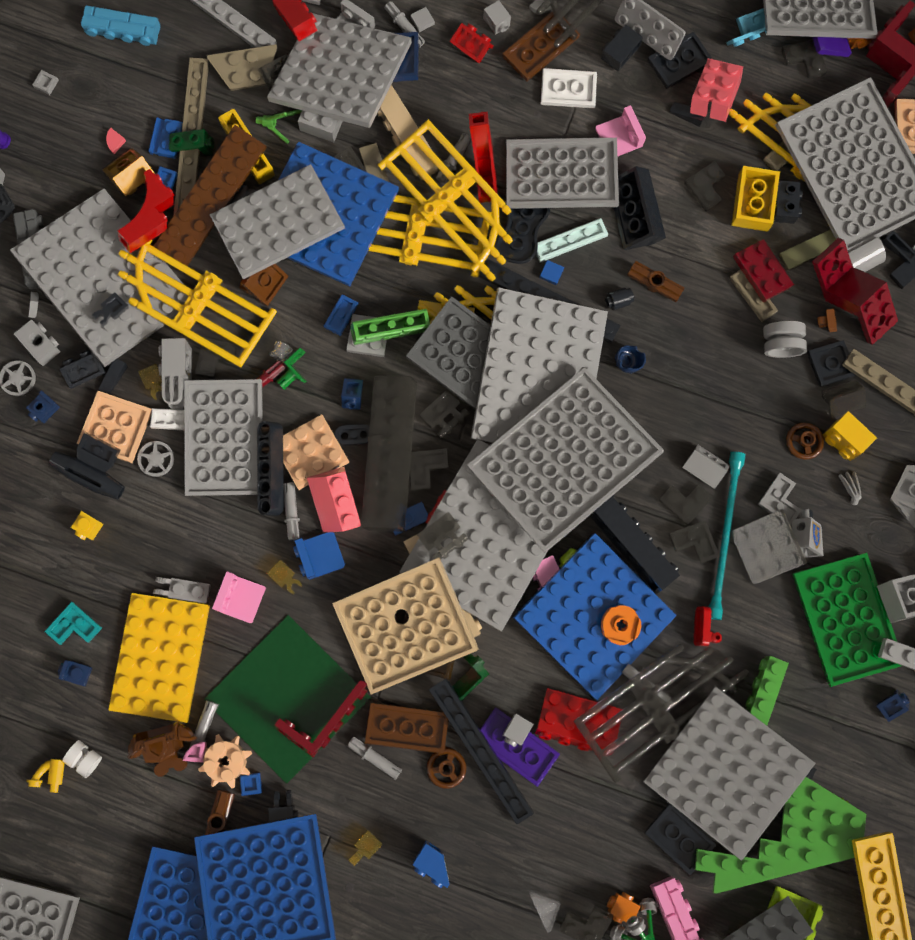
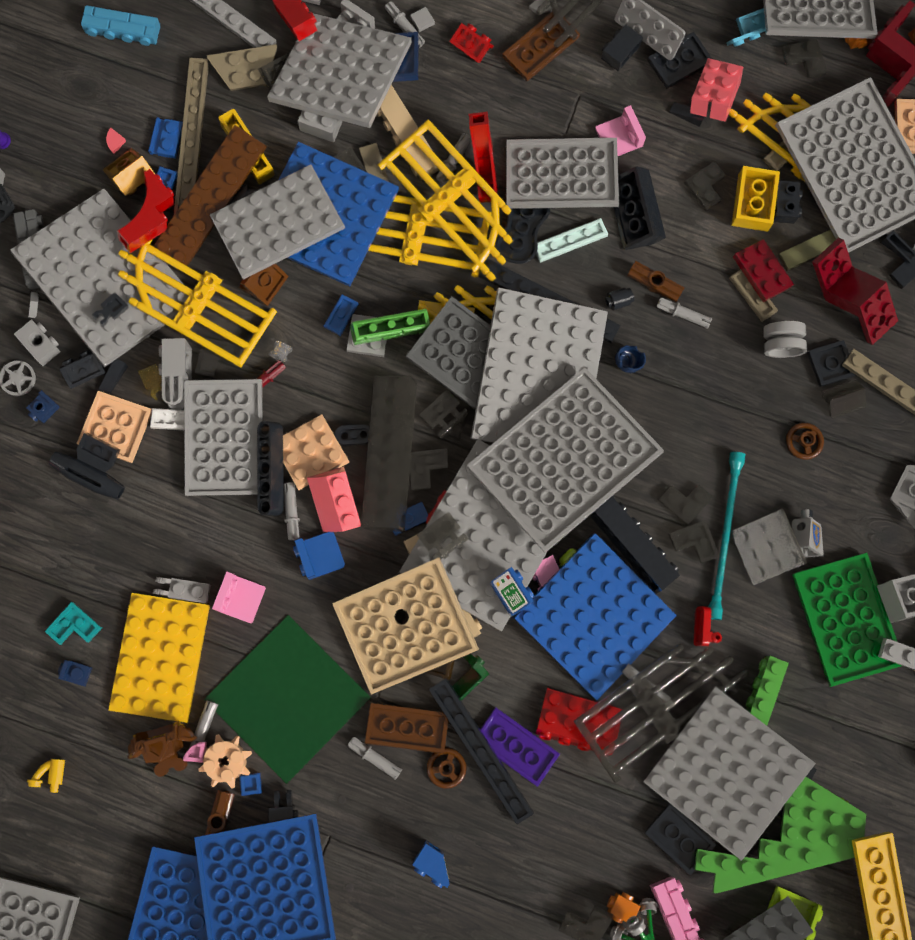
light grey tile [32,70,59,95] -> none
white wheel [63,740,102,778] -> none
yellow brick [71,511,103,540] -> none
light grey wheel [137,441,174,477] -> none
dark green bracket [169,129,214,156] -> none
bright green plant [256,109,302,144] -> none
clear yellow plate [267,560,302,595] -> none
dark red bracket [275,681,367,758] -> none
green bracket [277,348,307,390] -> none
dark blue bracket [341,379,363,409] -> none
clear yellow plate [349,830,382,866] -> none
light grey brick [483,0,511,35] -> none
light grey brick [502,714,534,747] -> none
clear slope [529,890,561,933] -> none
blue tile [540,260,564,286] -> none
white tile [541,68,597,108] -> none
orange plate [601,605,641,645] -> none
light grey brick [682,445,730,489] -> none
light grey plate [757,473,801,527] -> none
dark purple tile [812,37,852,57] -> none
dark orange tile [818,309,837,332] -> none
yellow brick [823,411,877,461] -> none
light grey piece [838,471,861,505] -> none
light grey brick [849,237,886,272] -> none
dark blue bracket [877,689,910,722] -> none
none -> slope [490,567,534,617]
none -> light grey axle [657,298,712,329]

